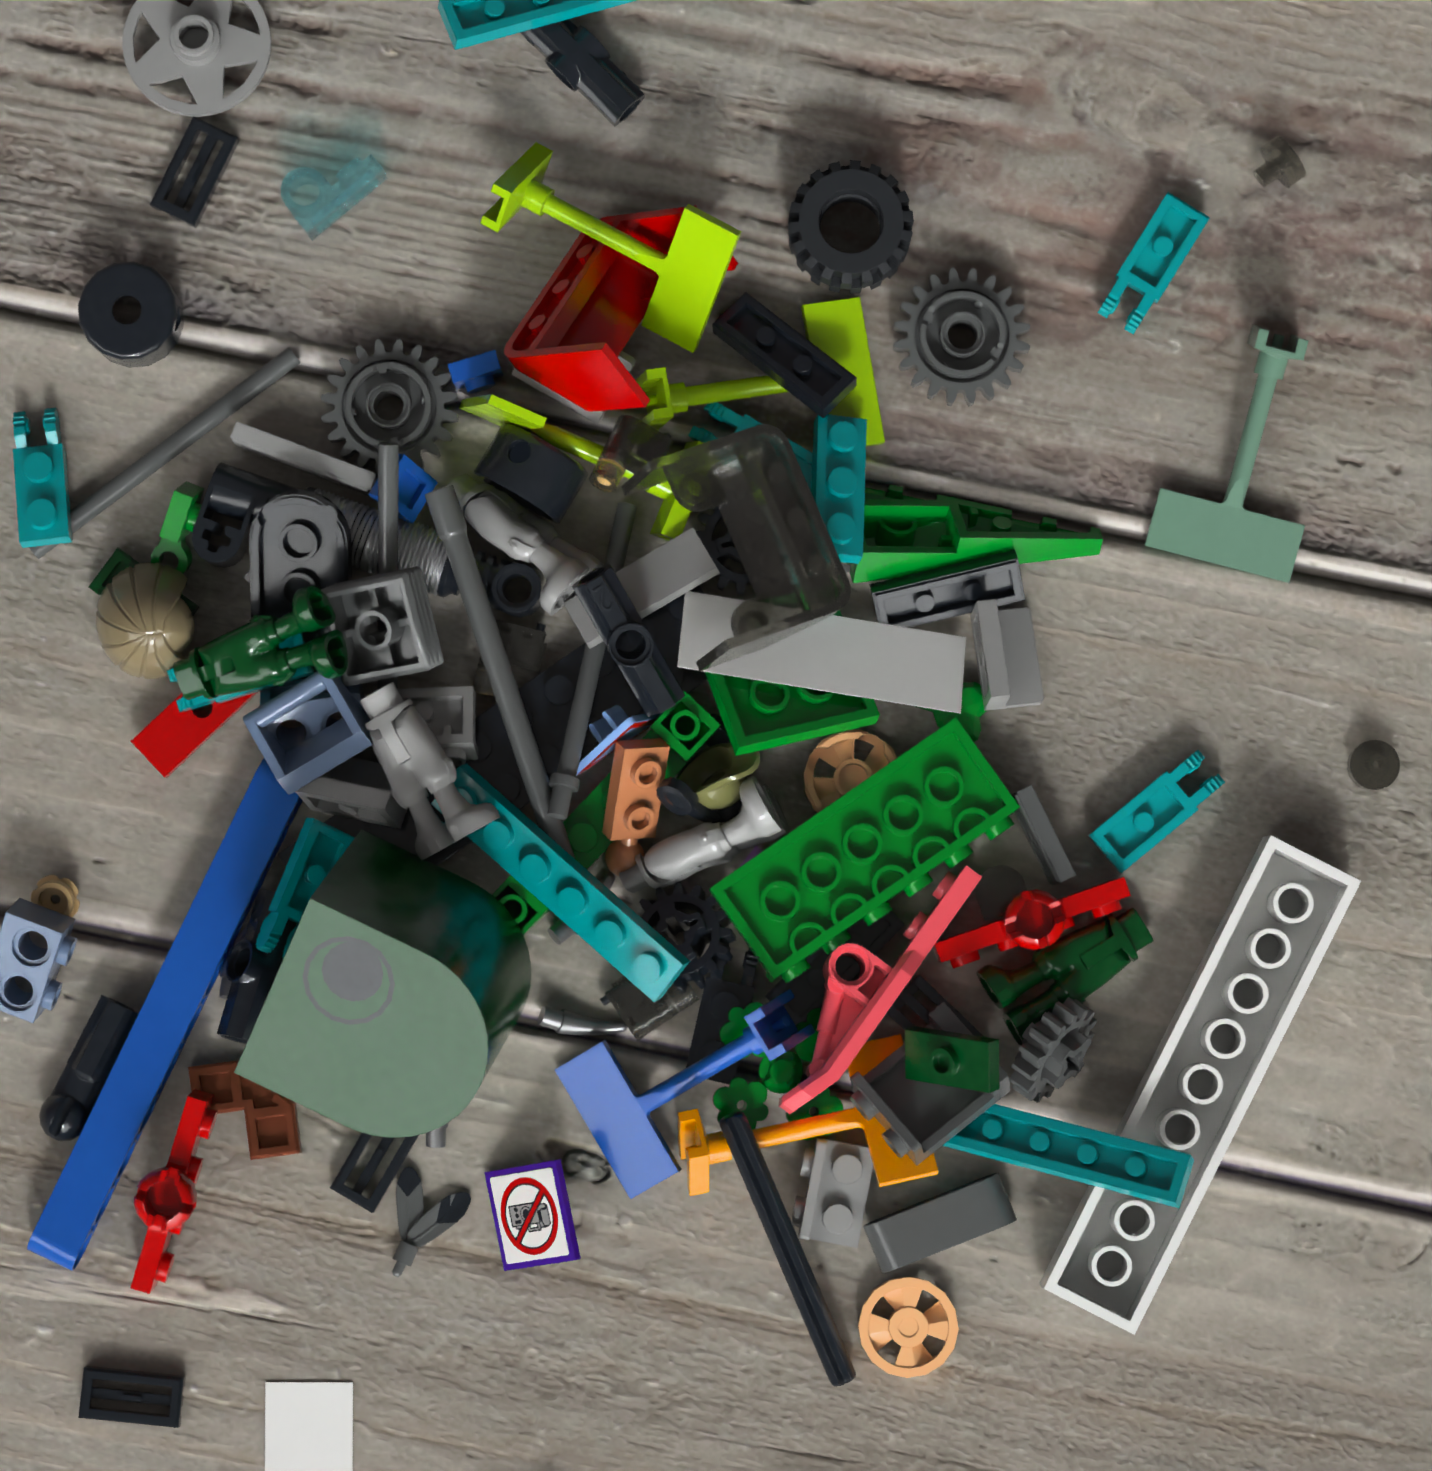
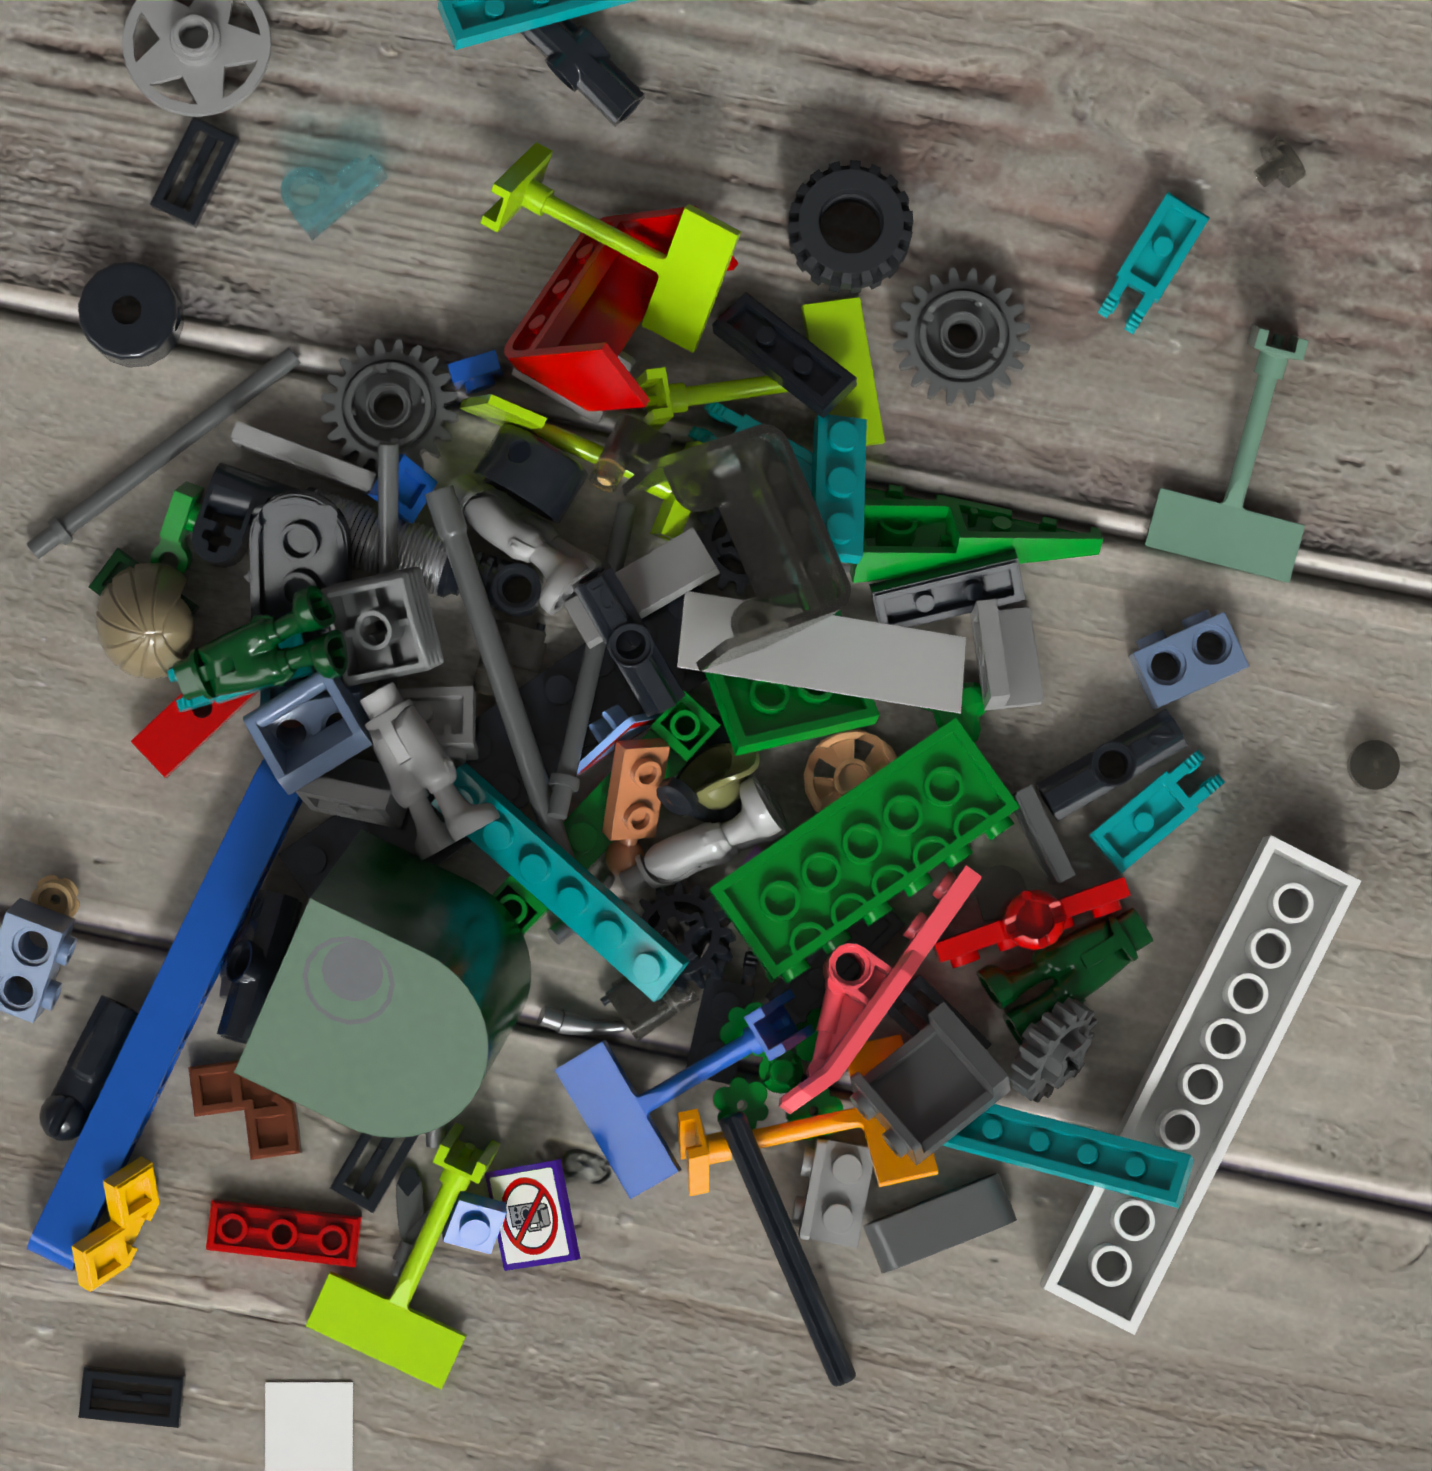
teal hinge [13,407,72,548] -> none
red plate [130,1089,218,1294] -> none
teal hinge [255,817,355,959] -> none
light nougat piece [858,1276,959,1378] -> none
dark green plate [905,1026,999,1093] -> none
none -> yellow tile [72,1156,160,1292]
none -> red tile [206,1199,363,1267]
none -> lime piece [306,1122,501,1390]
none -> plate [442,1191,507,1254]
none -> black piece [1035,709,1188,822]
none -> sand blue brick [1128,609,1249,711]

